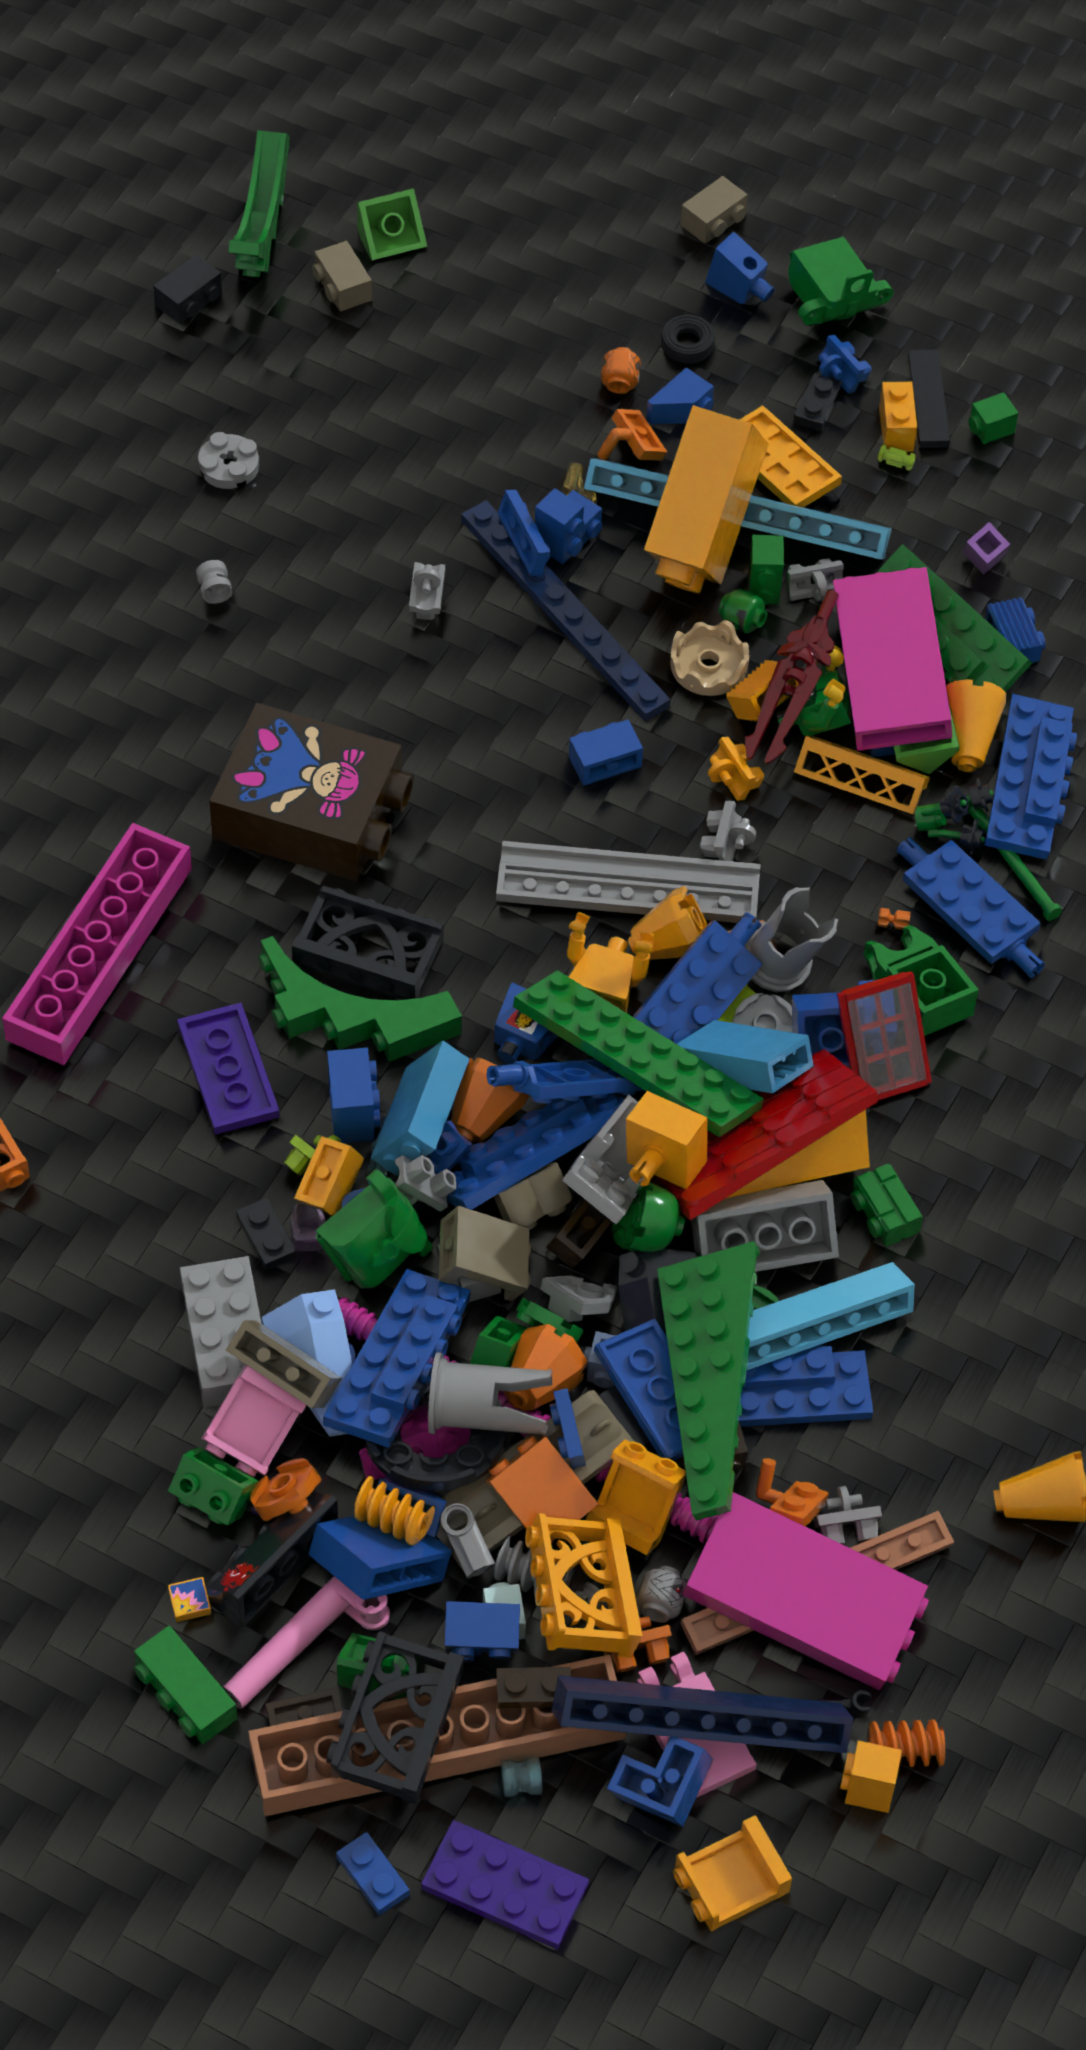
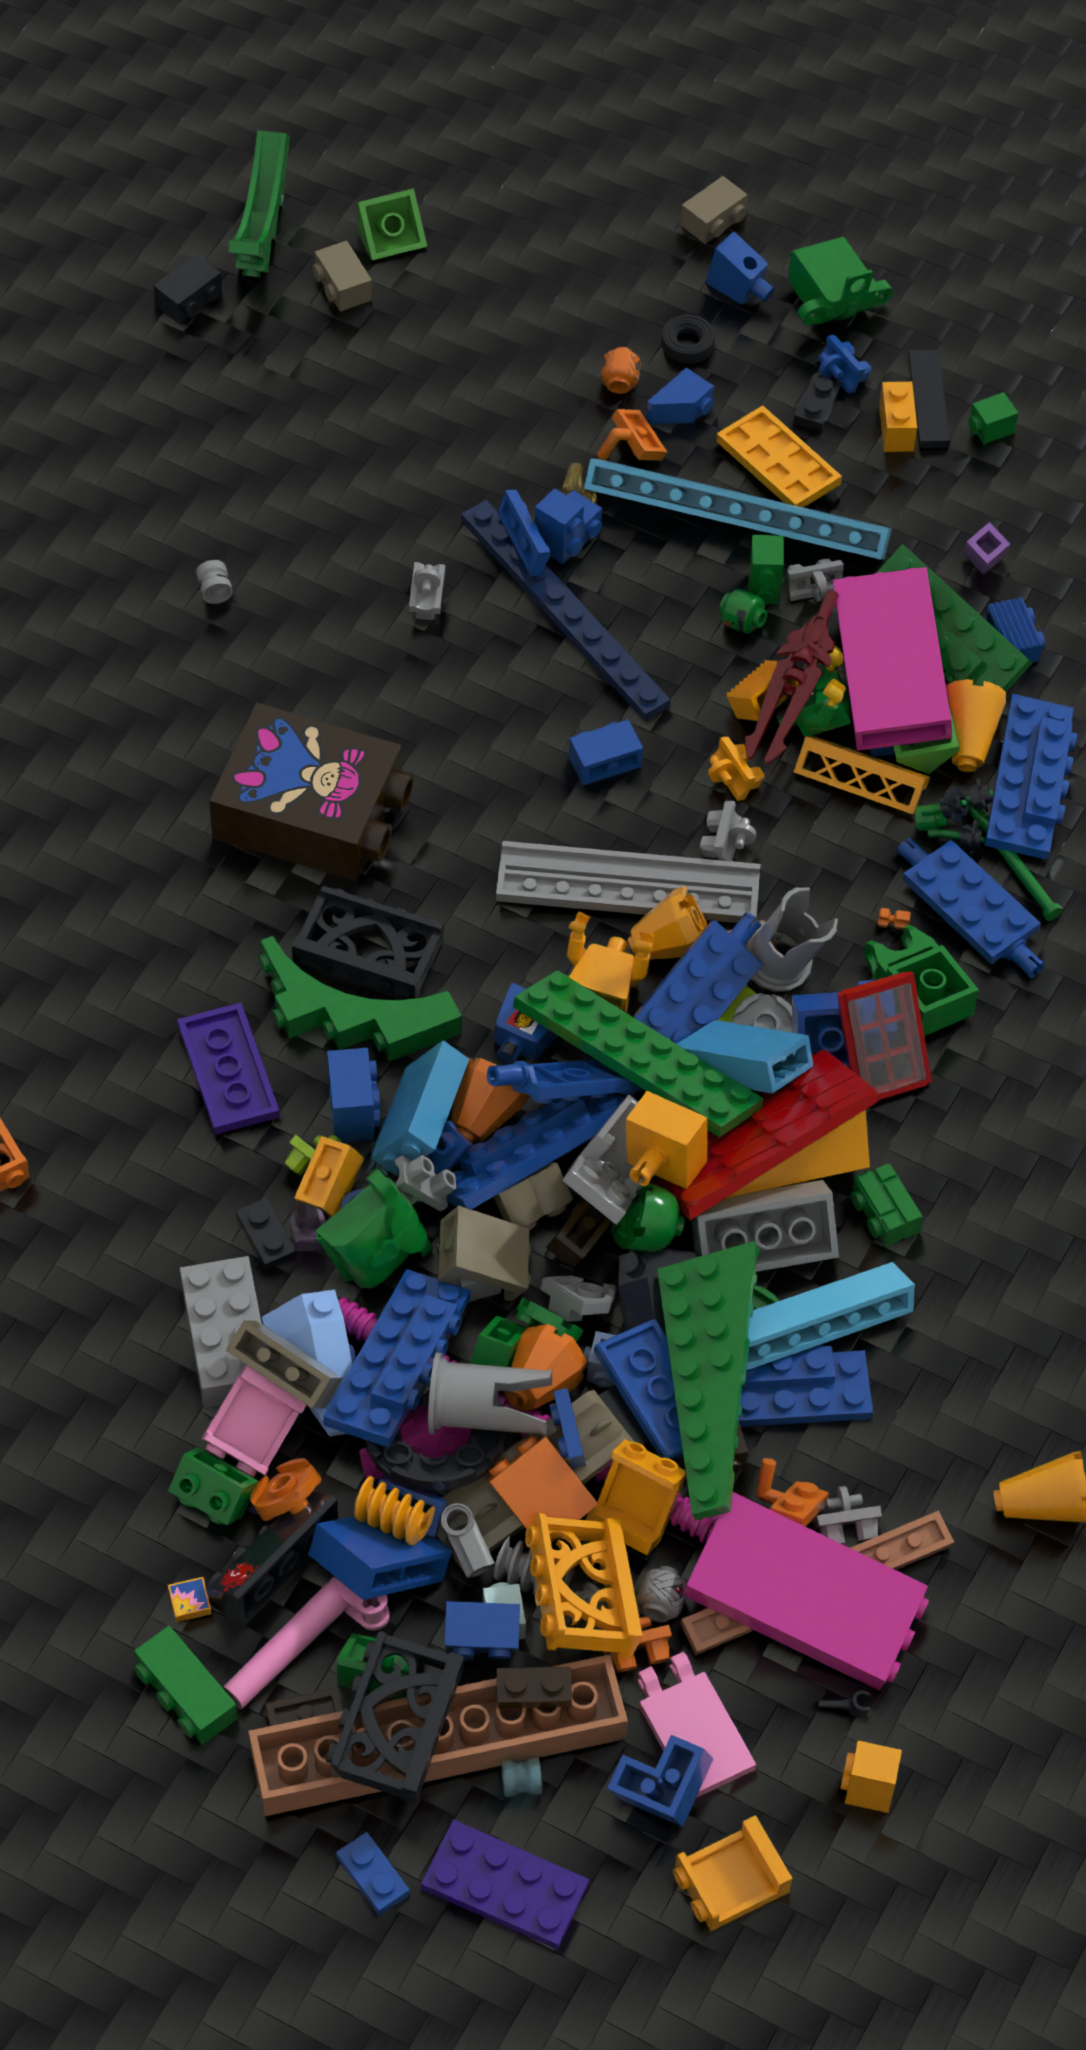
dark pink brick [2,823,192,1065] -> none
light grey plate [198,432,259,489] -> none
dark blue brick [552,1675,853,1753] -> none
light orange brick [644,405,769,594] -> none
tan plate [670,620,749,696] -> none
orange piece [867,1719,945,1767] -> none
lime piece [878,444,915,471] -> none

